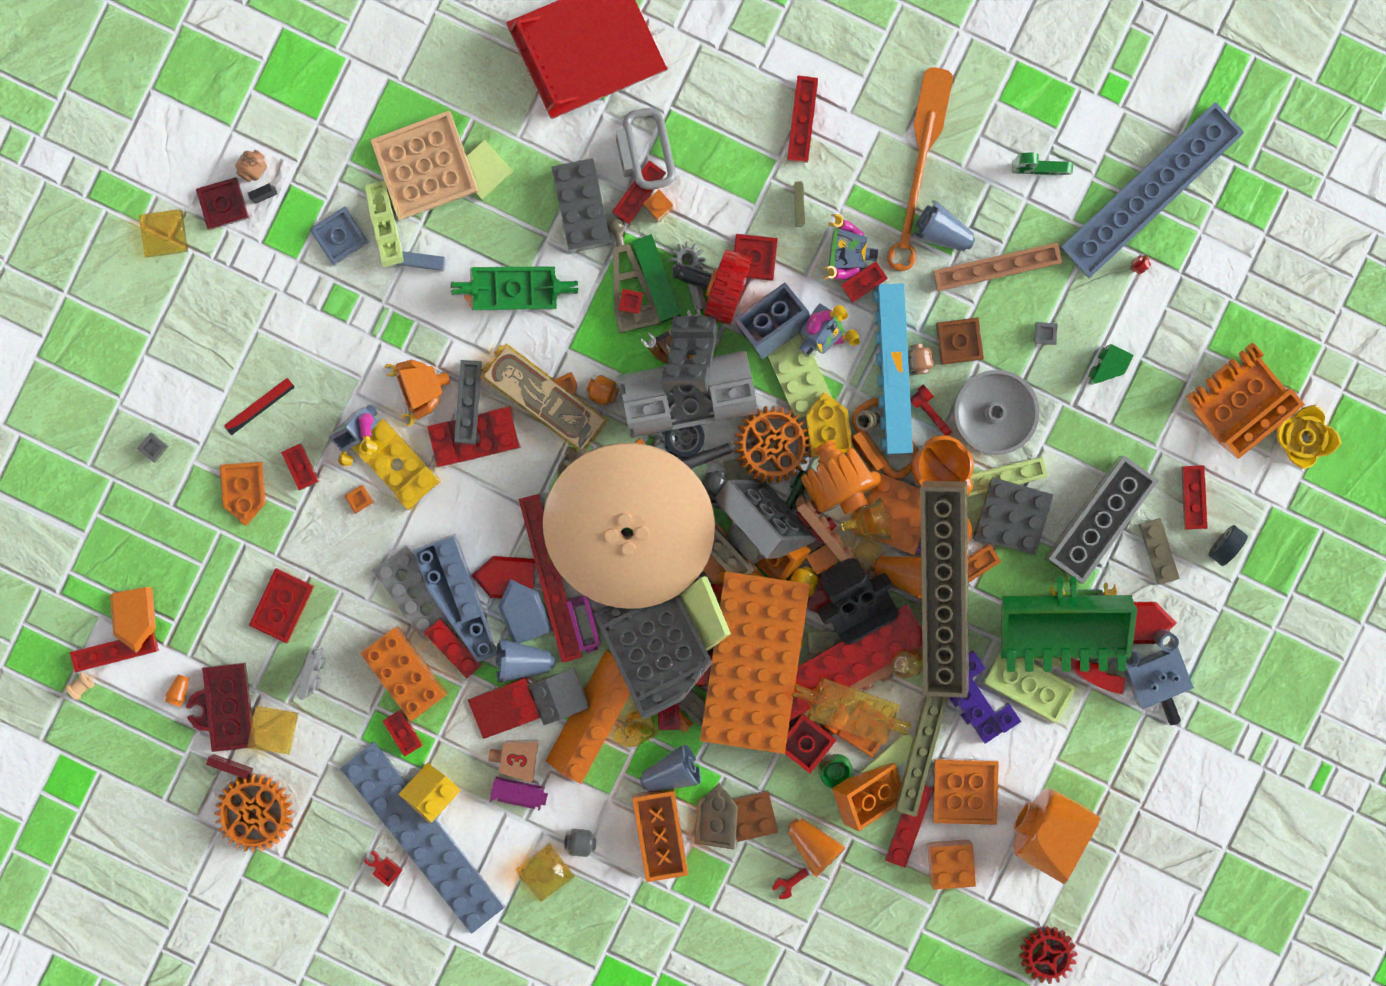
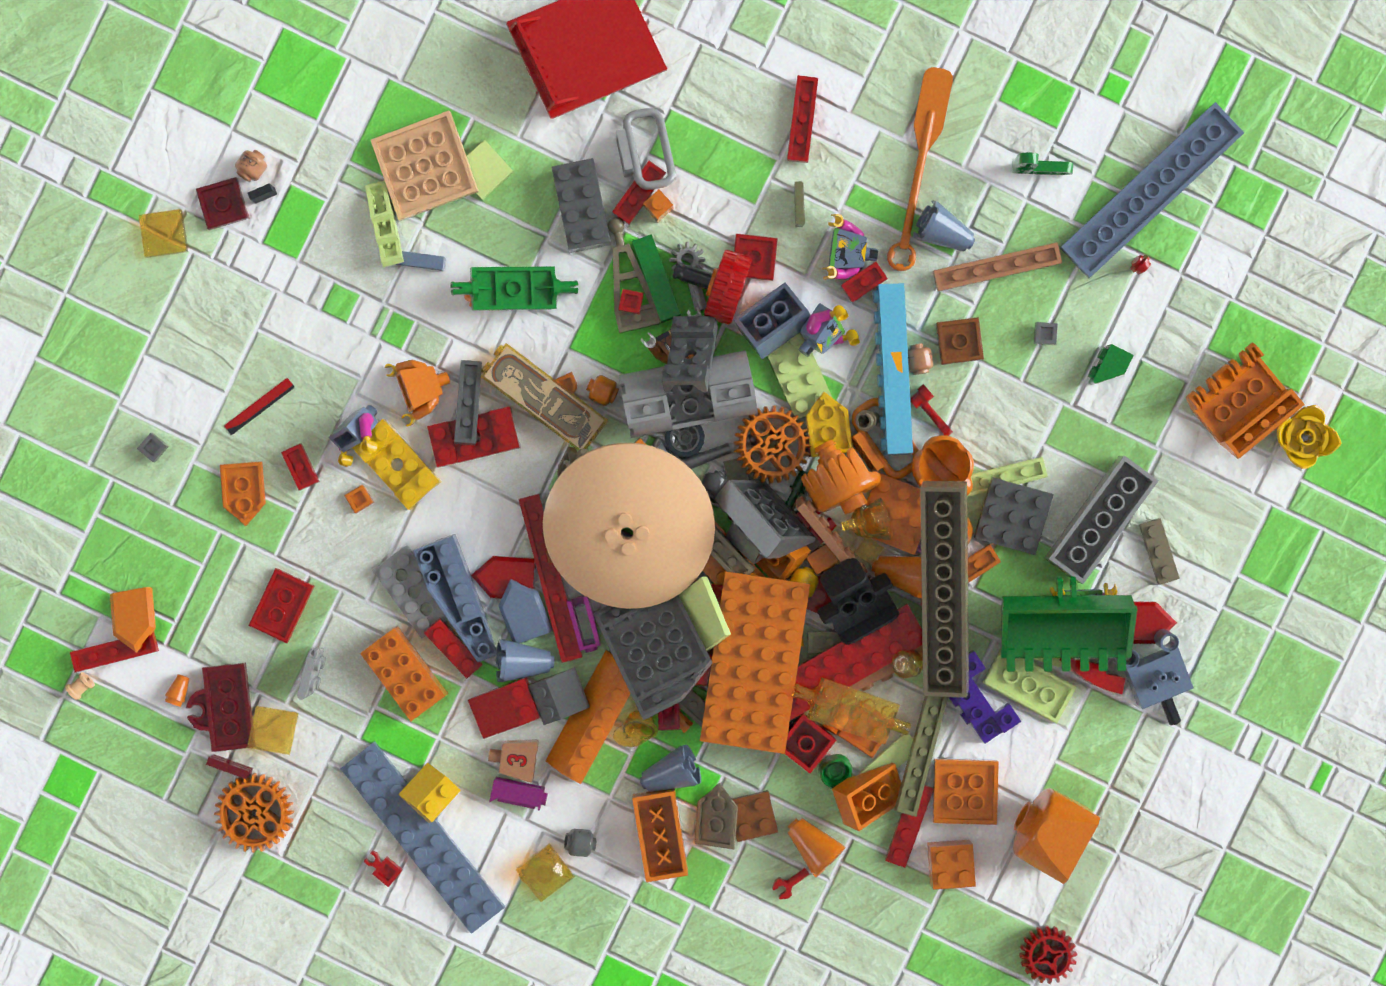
sand blue tile [310,206,369,265] -> none
red plate [382,709,424,757] -> none
light grey dish [953,370,1040,455] -> none
red plate [1181,465,1208,530] -> none
black wheel [1208,525,1248,566] -> none

